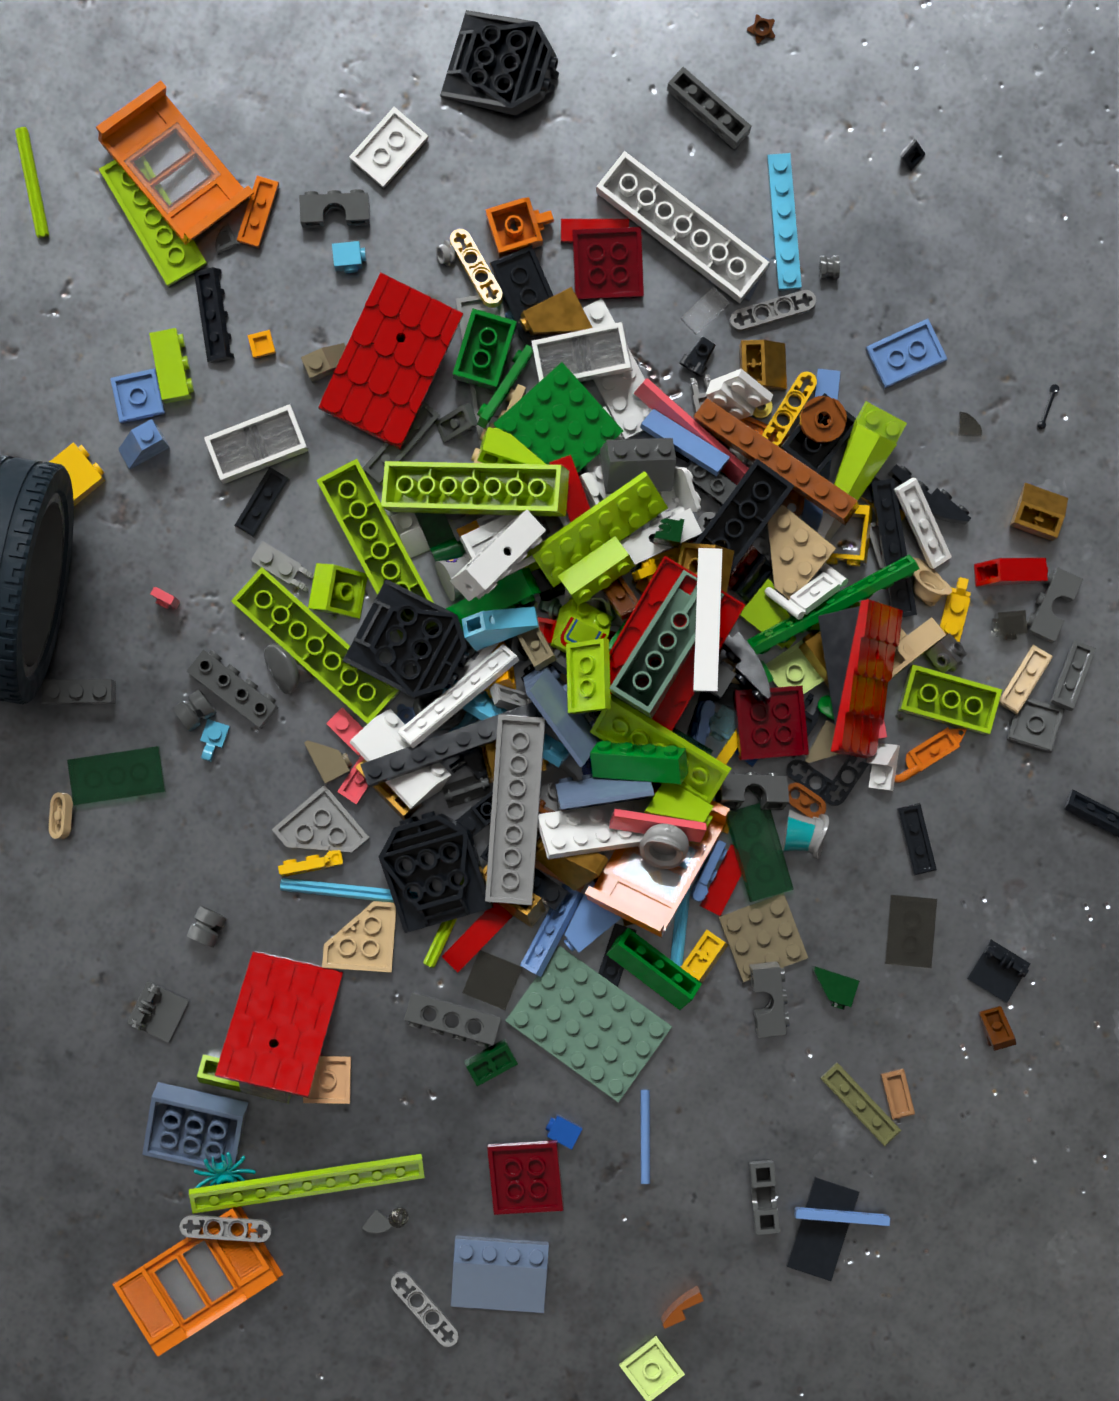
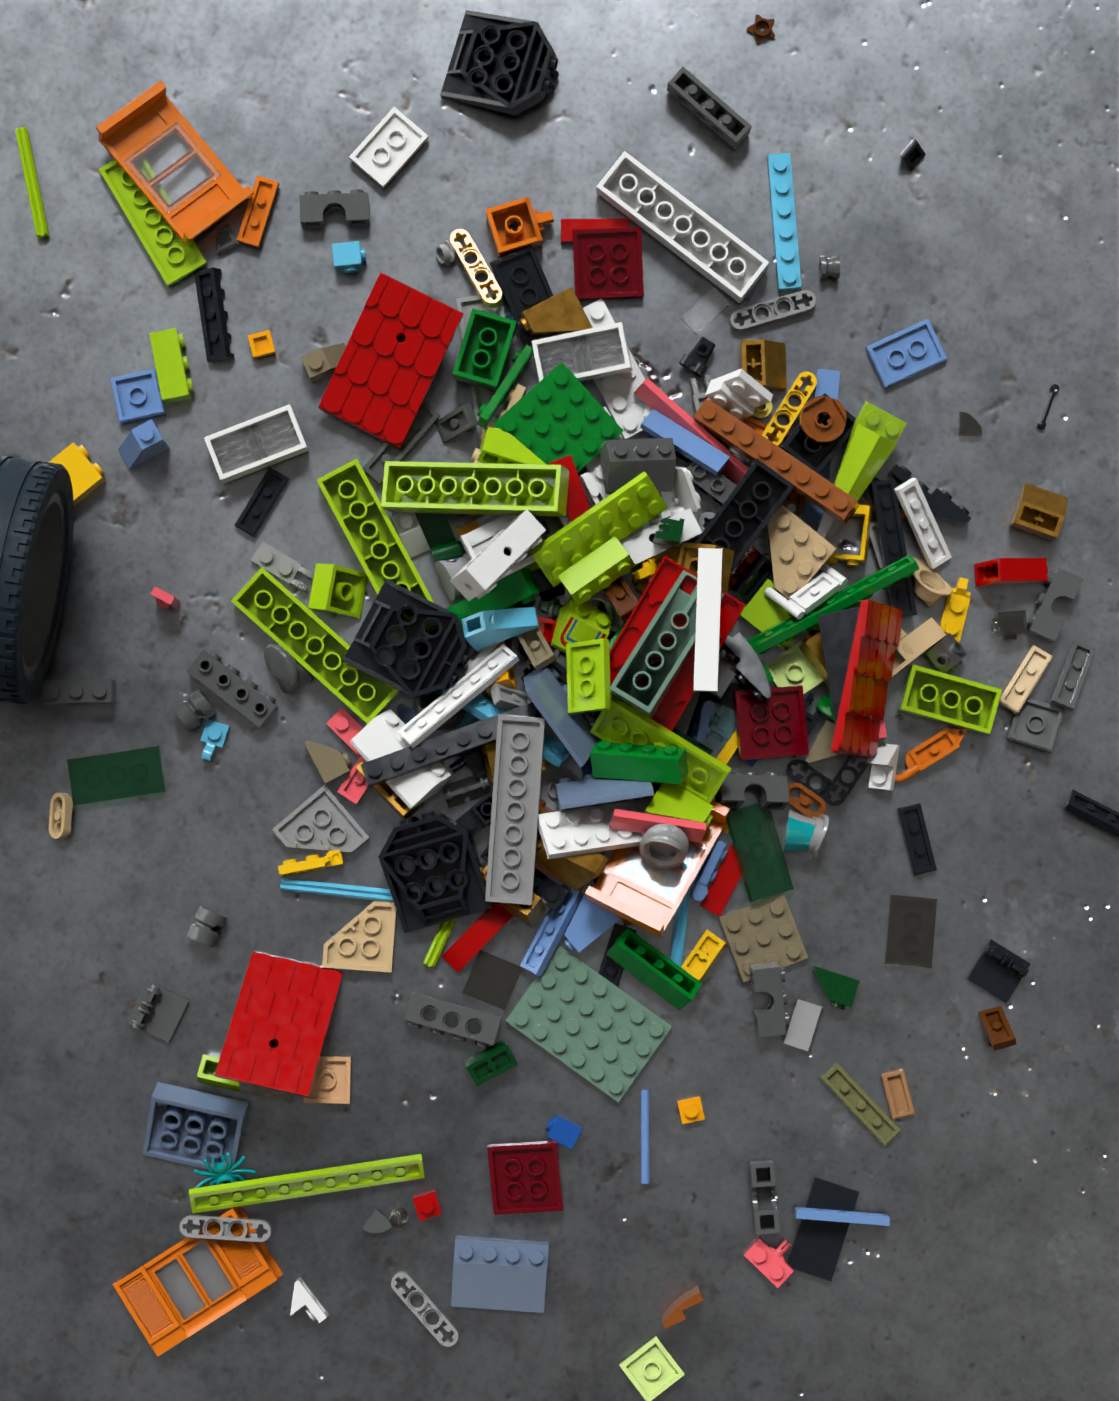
none -> white slope [290,1277,329,1323]
none -> red brick [413,1189,443,1221]
none -> light orange plate [677,1096,705,1124]
none -> coral plate [744,1238,795,1288]
none -> light grey hinge [784,999,824,1052]

